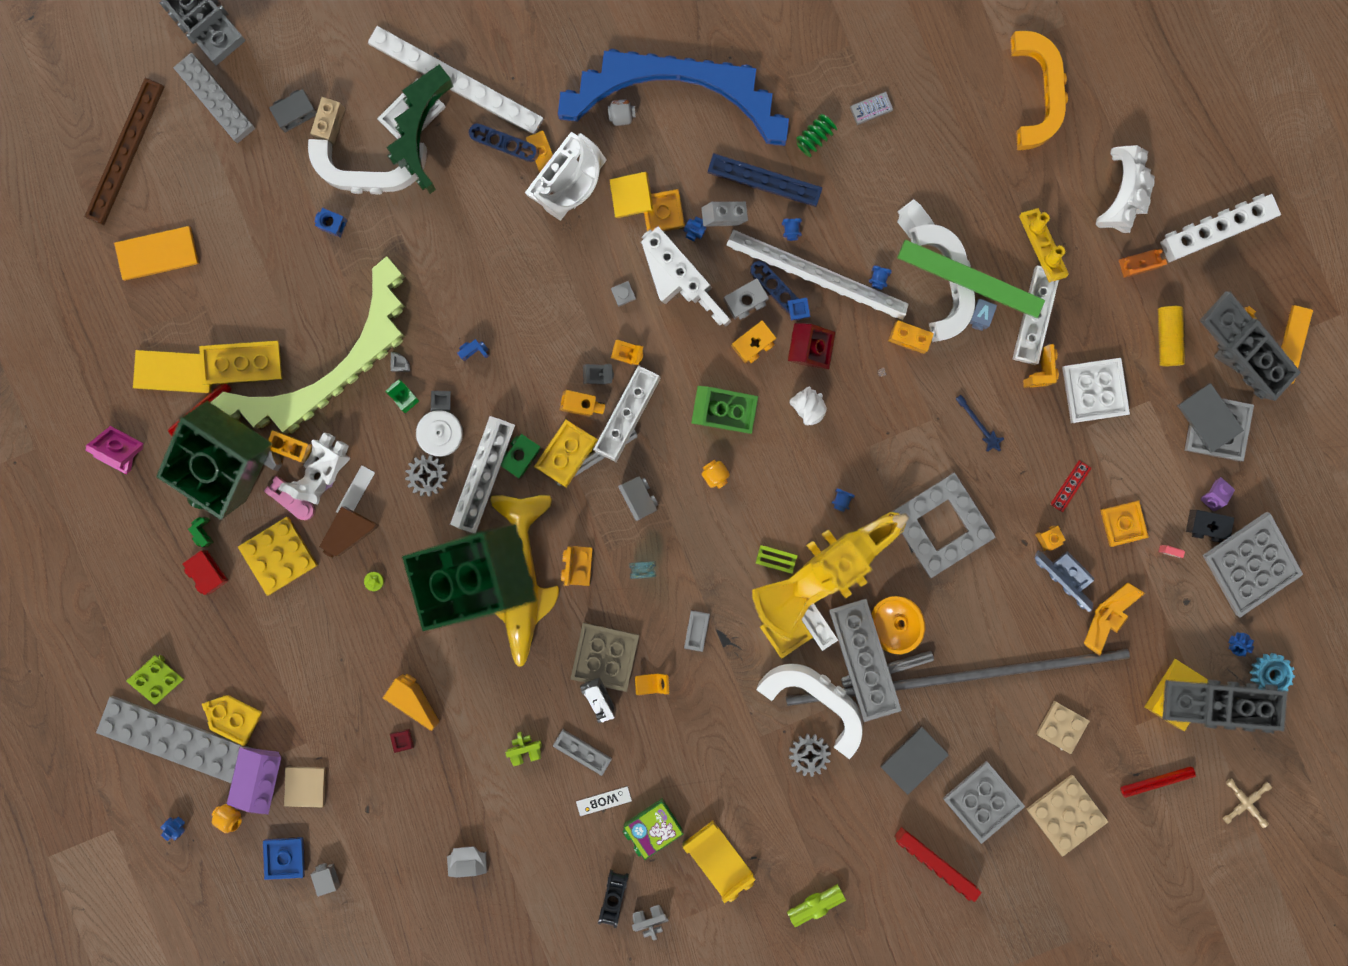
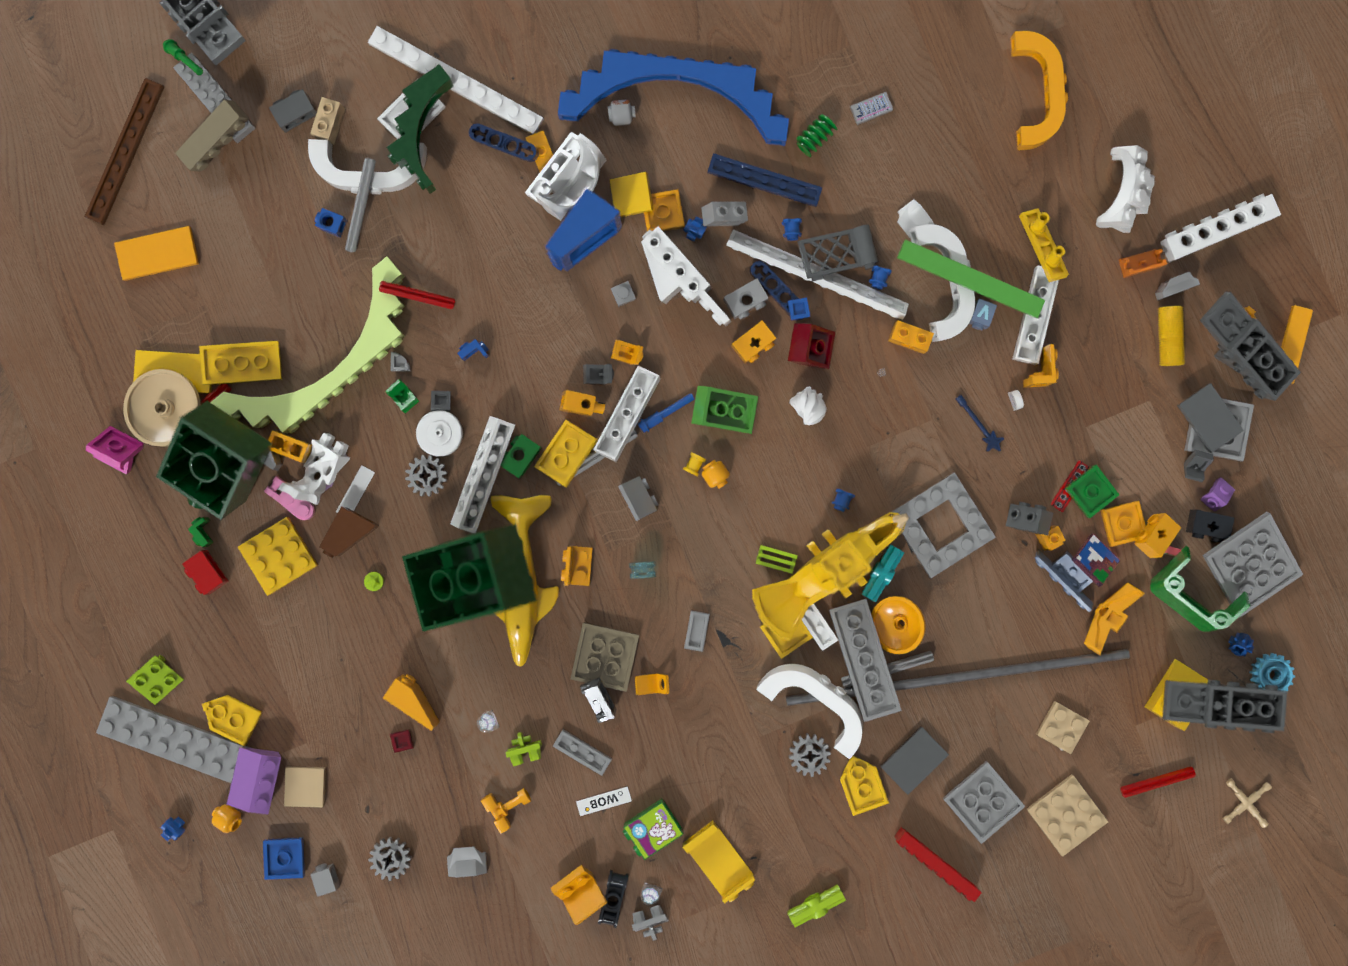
white plate [1062,358,1130,423] -> none
none -> tan dish [123,369,201,447]
none -> green pin [163,39,203,76]
none -> dark tan brick [175,99,249,171]
none -> light grey axle [345,158,376,252]
none -> light grey gear [368,837,412,881]
none -> red axle [379,281,455,309]
none -> clear tile [477,710,500,733]
none -> light orange bar [481,788,532,834]
none -> blue windscreen [545,188,622,271]
none -> light orange bracket [551,865,607,925]
none -> blue pin [638,393,695,433]
none -> tile [641,882,662,905]
none -> yellow bush [683,452,706,477]
none -> dark grey piece [798,225,879,282]
none -> yellow tile [840,756,889,816]
none -> teal piece [861,544,904,602]
none -> dark grey brick [1006,502,1053,535]
none -> white tile [1008,390,1024,411]
none -> green plate [1065,465,1120,518]
none -> tile [1072,534,1121,587]
none -> light orange brick [1134,513,1181,558]
none -> green windscreen [1150,546,1250,632]
none -> light grey slope [1155,272,1200,300]
none -> dark grey bracket [1184,450,1214,482]

